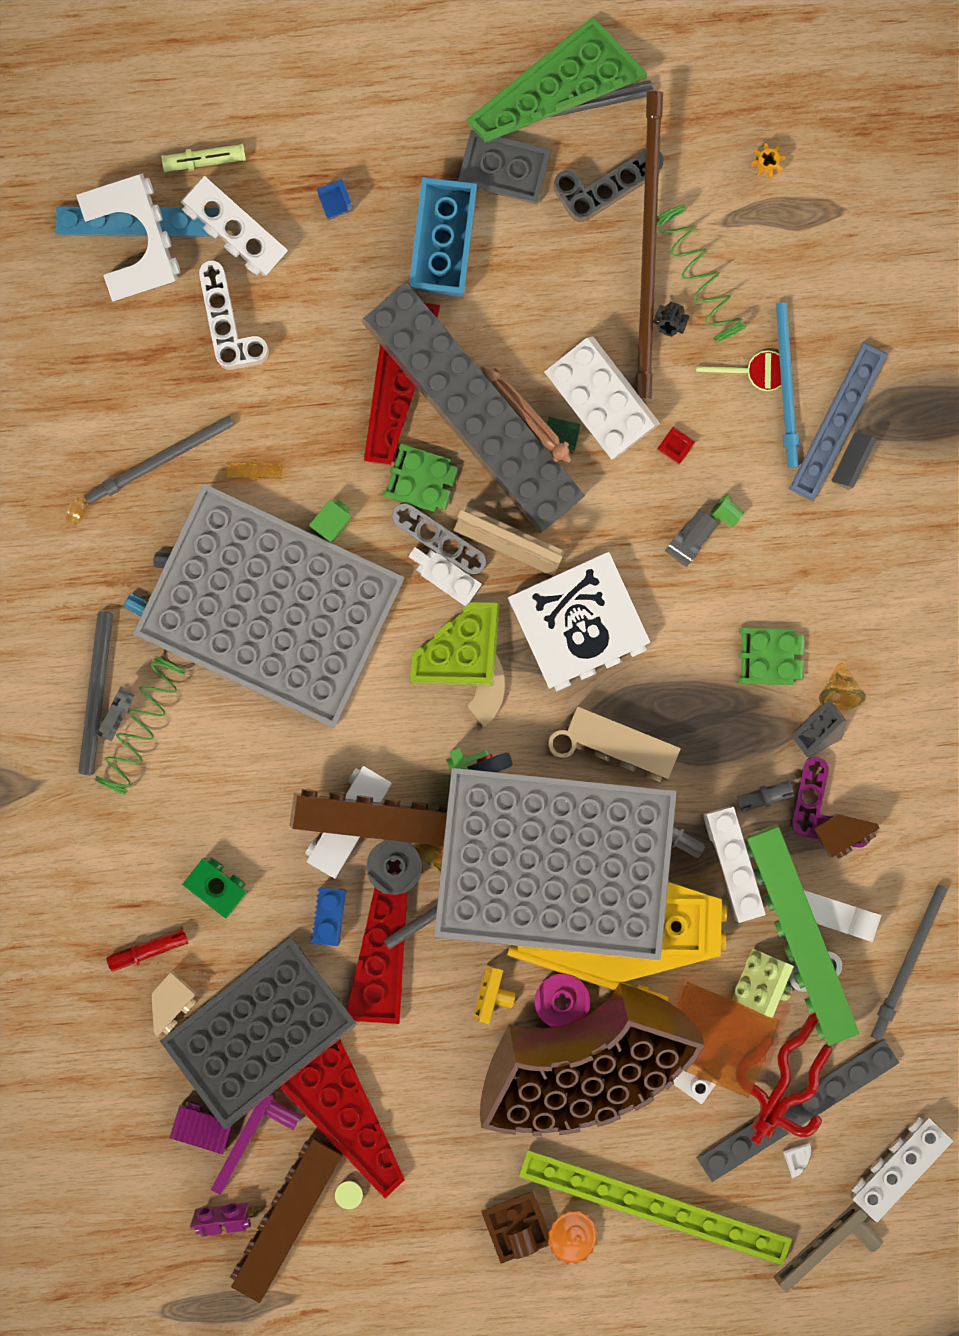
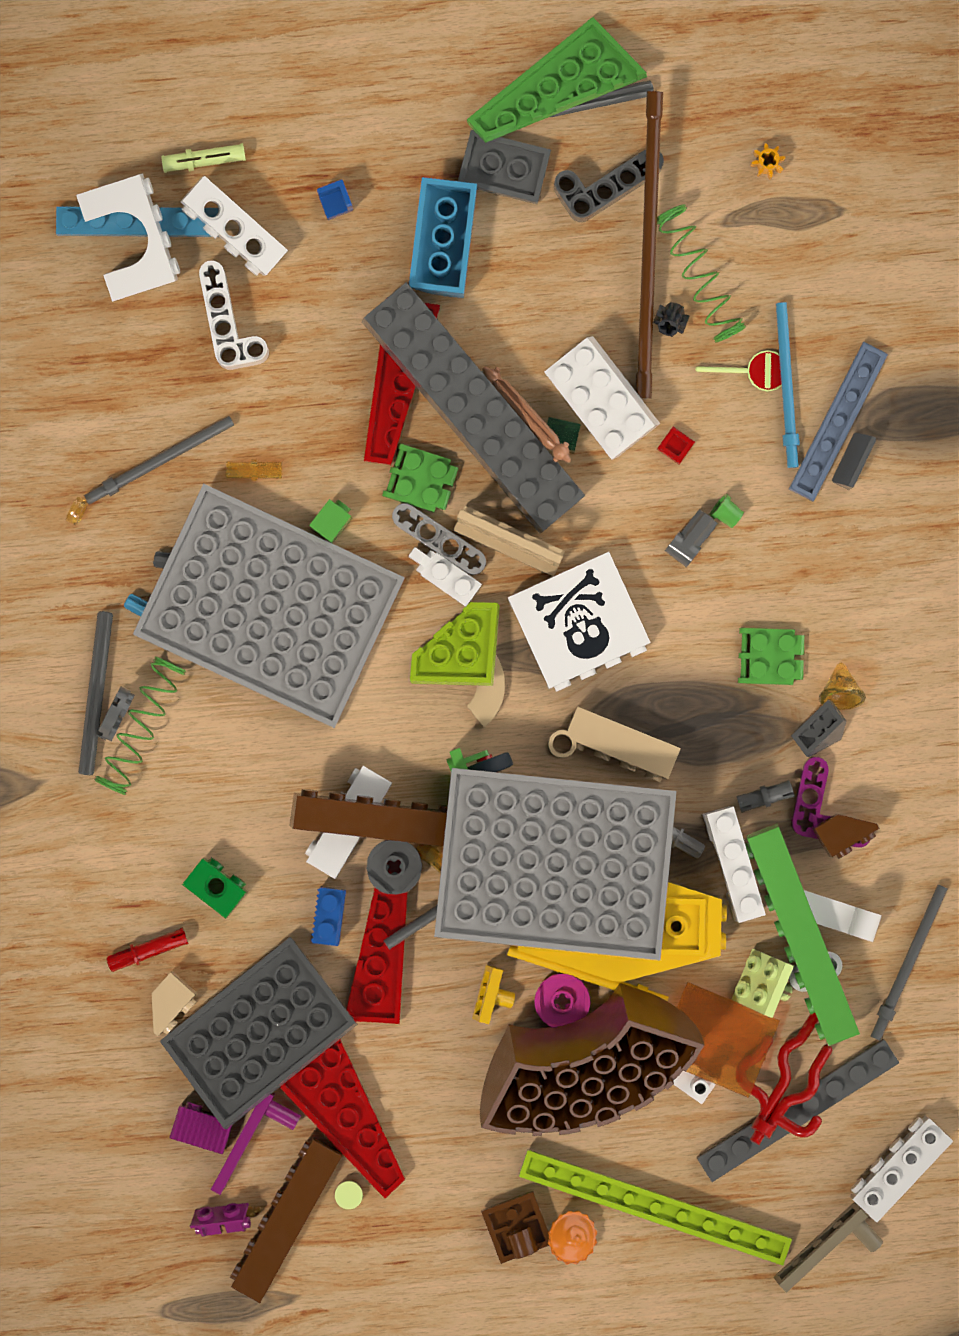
white tile [783,1142,811,1178] -> none

